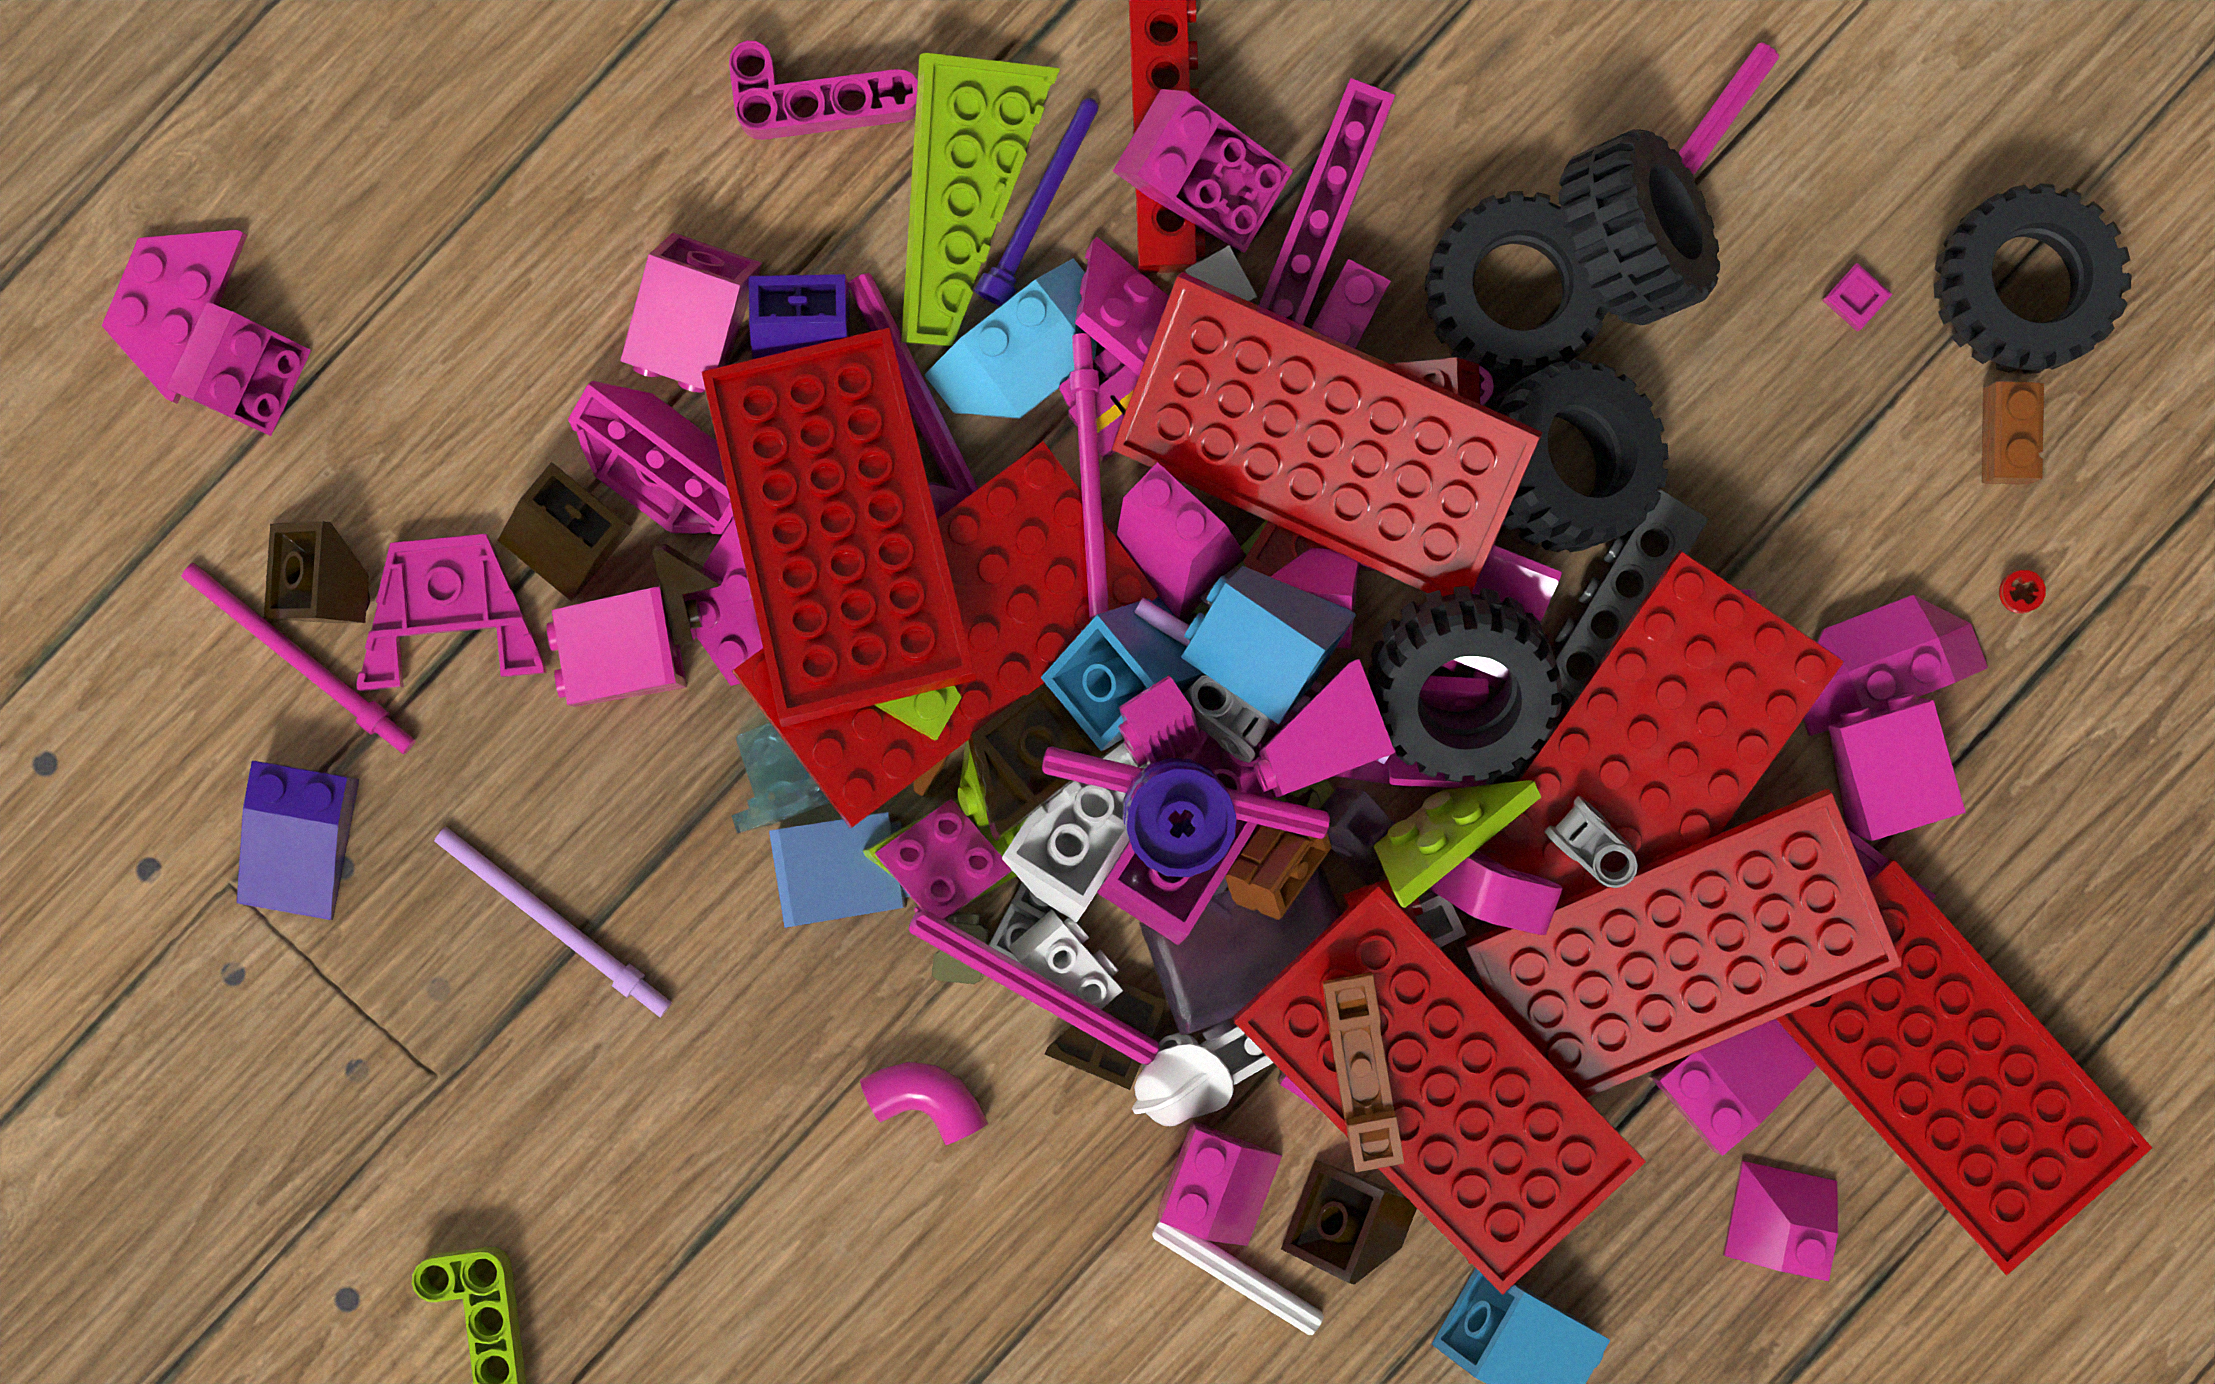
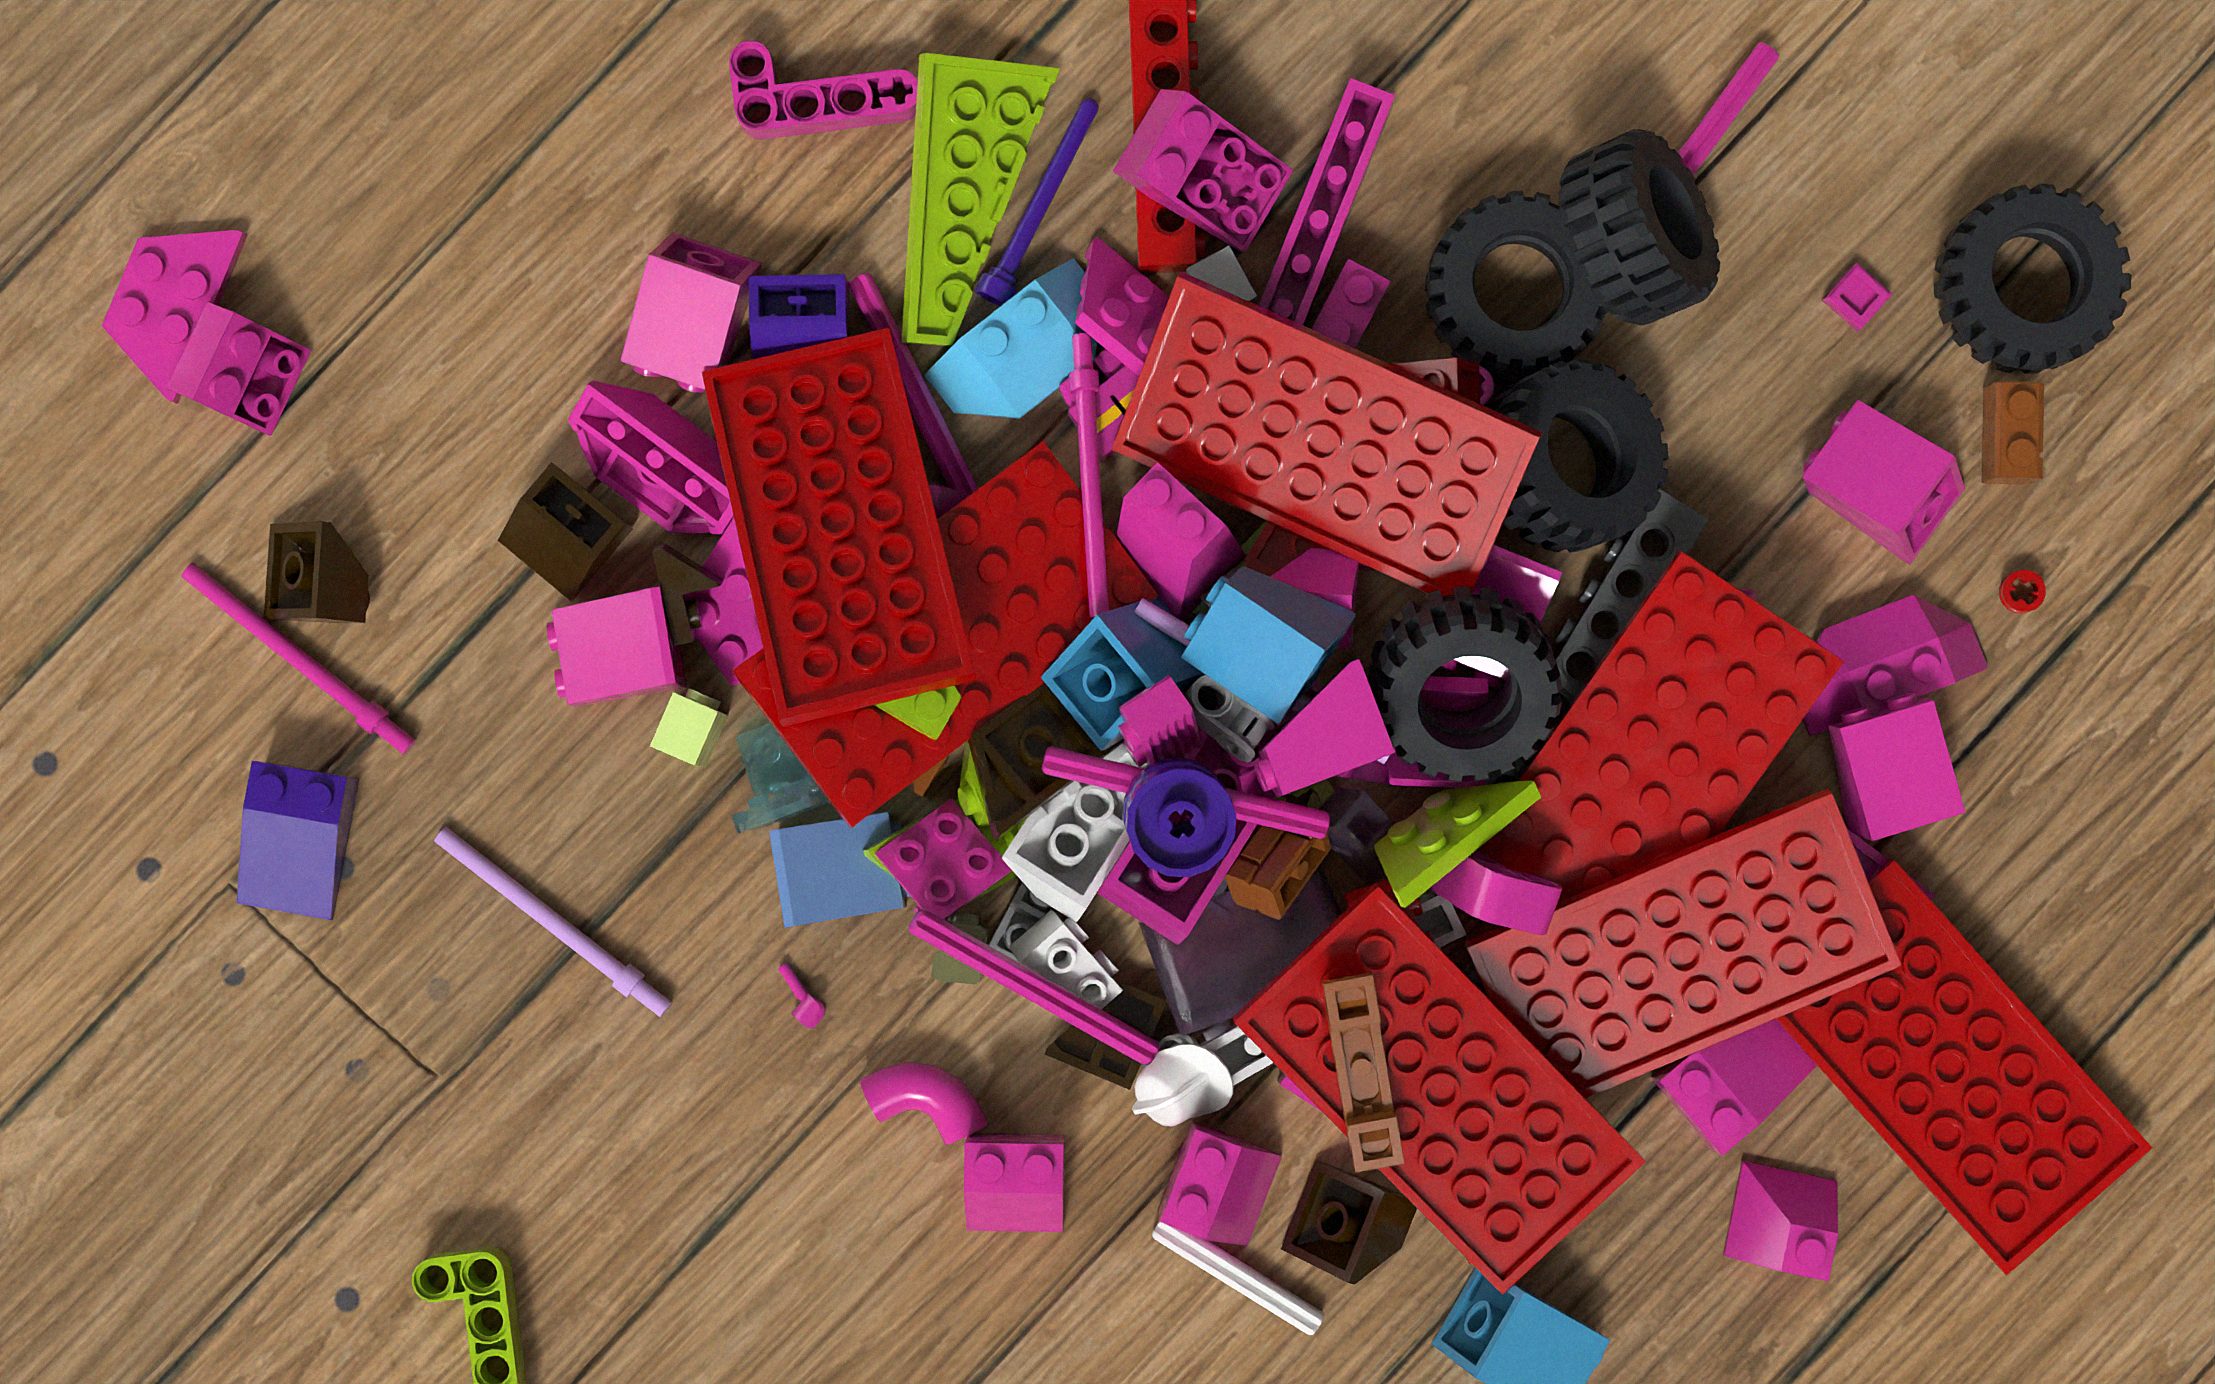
dark pink wing [356,534,547,691] -> none
light grey piece [1545,796,1638,888] -> none
none -> yellowish green brick [650,689,728,768]
none -> dark pink hand [778,962,825,1029]
none -> dark pink slope [964,1133,1065,1232]
none -> dark pink slope [1802,400,1965,565]

